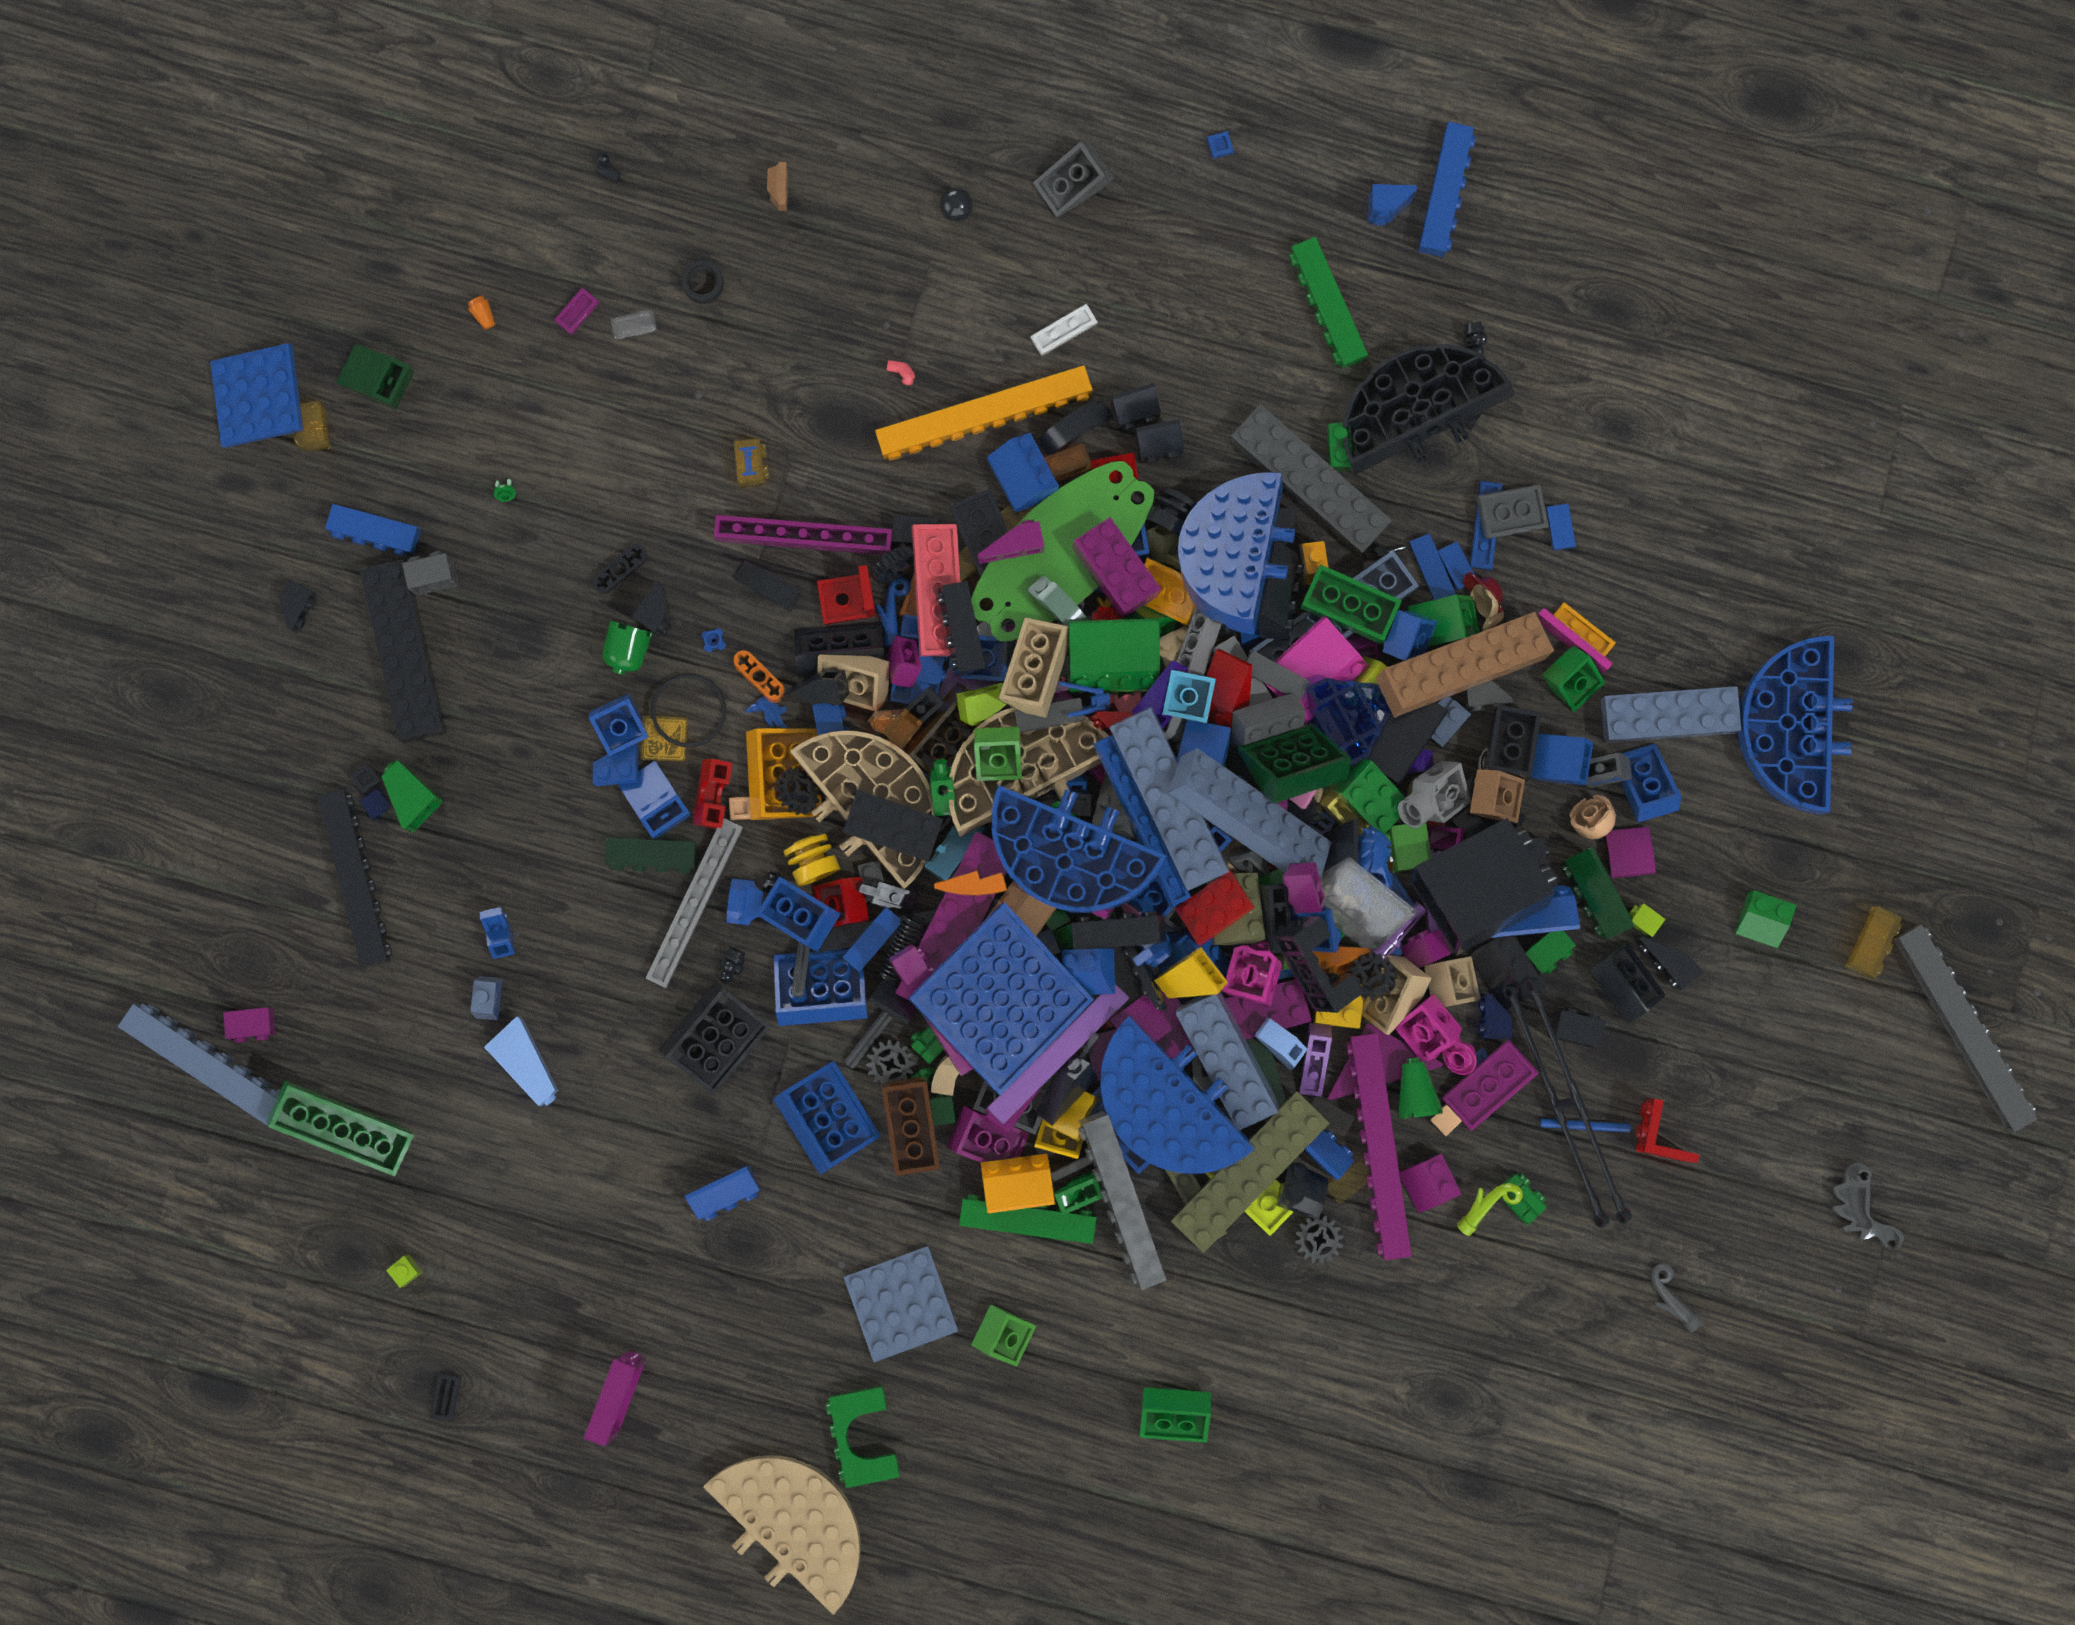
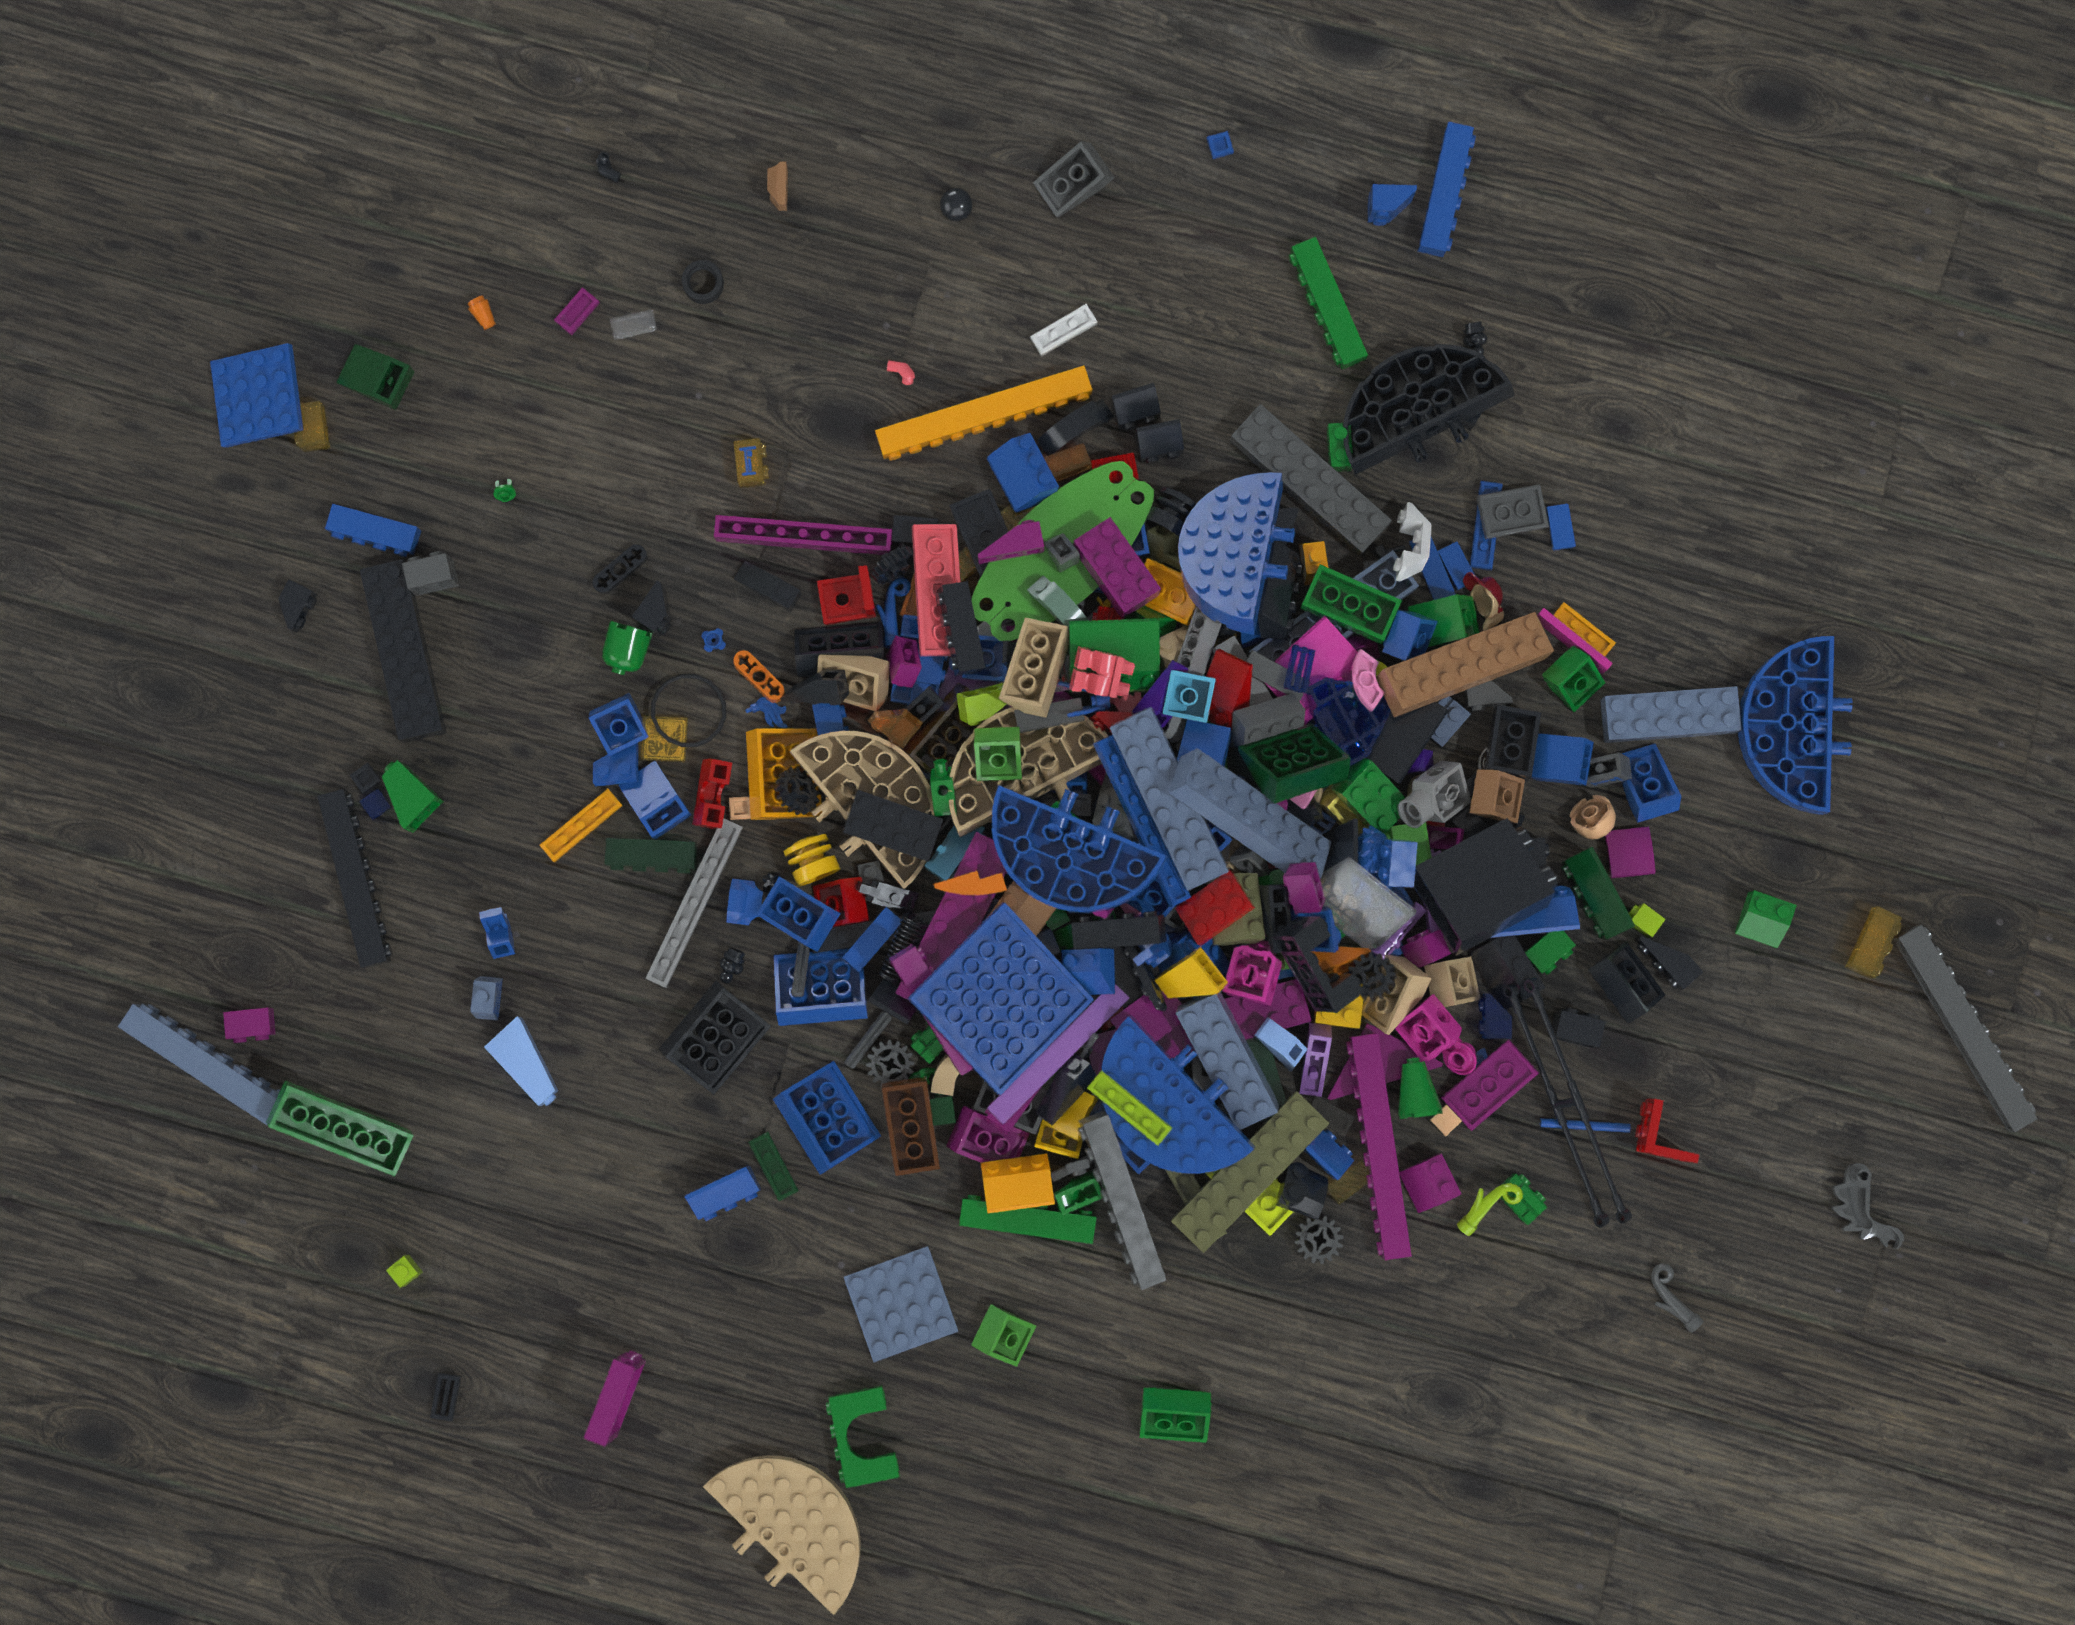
none -> light orange tile [540,789,623,862]
none -> dark green tile [748,1132,799,1201]
none -> dark grey slope [1044,533,1080,573]
none -> dark grey plate [1065,1158,1090,1176]
none -> coral hips [1069,646,1135,698]
none -> lime tile [1087,1070,1173,1146]
none -> clear blue tile [1283,644,1316,694]
none -> bright pink tile [1352,649,1385,712]
none -> brick [1378,839,1418,887]
none -> white slope [1393,502,1432,582]

